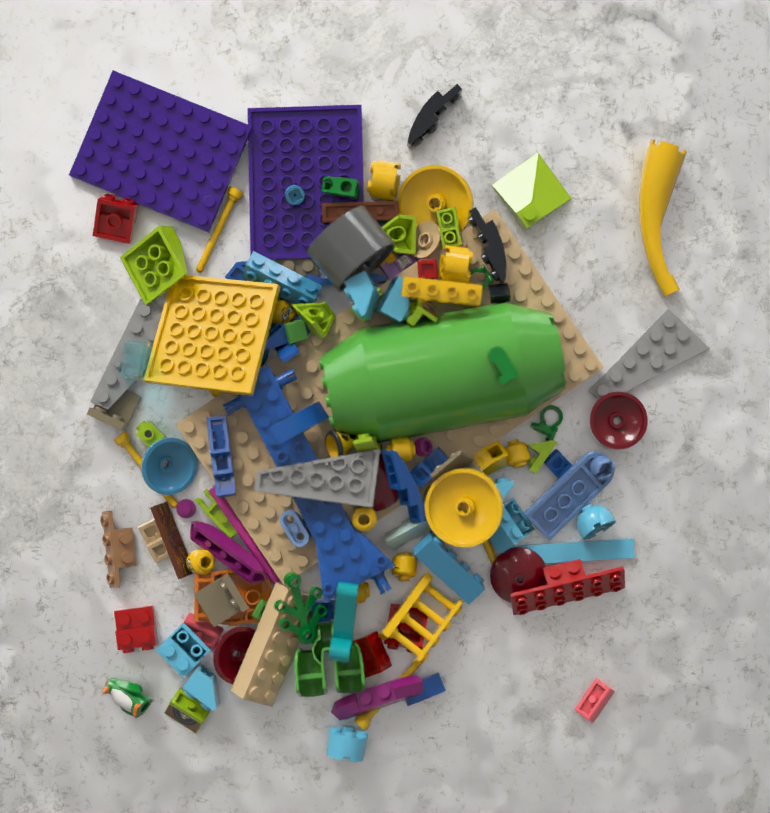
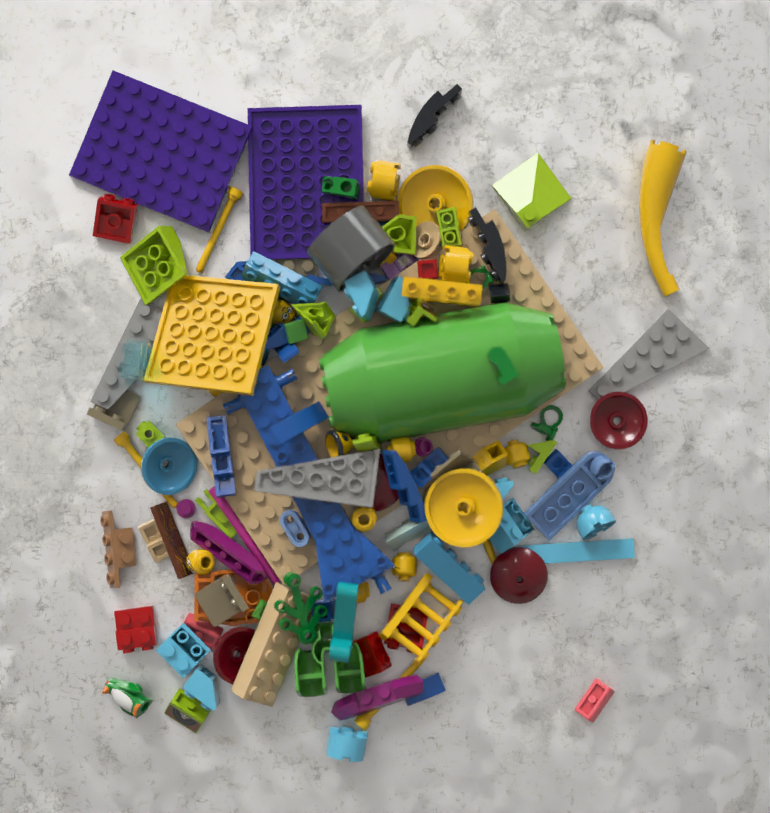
dark azure tile [285,185,305,205] -> none
red bracket [510,559,625,615] -> none

